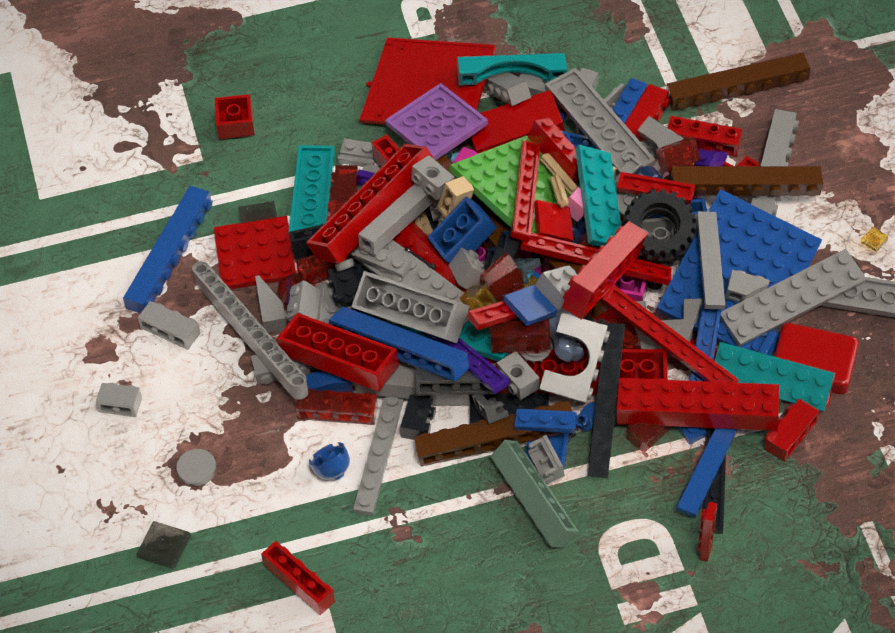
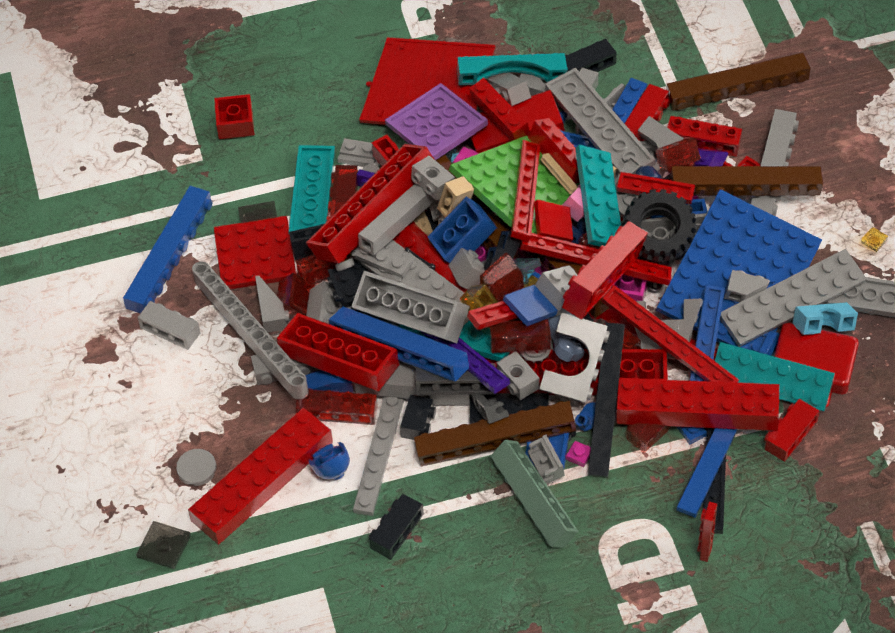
light grey brick [96,382,142,417] -> none
red brick [261,541,335,615] -> none
light grey brick [287,280,321,321] -> none
blue plate [515,409,577,433] -> none
tan axle [550,174,569,208] -> none
light grey tile [696,211,725,309] -> none
none -> red brick [188,407,333,545]
none -> black brick [369,493,424,560]
none -> red brick [469,78,530,141]
none -> black brick [565,39,617,72]
none -> dark pink plate [566,441,591,467]
none -> medium azure arch [793,302,858,335]

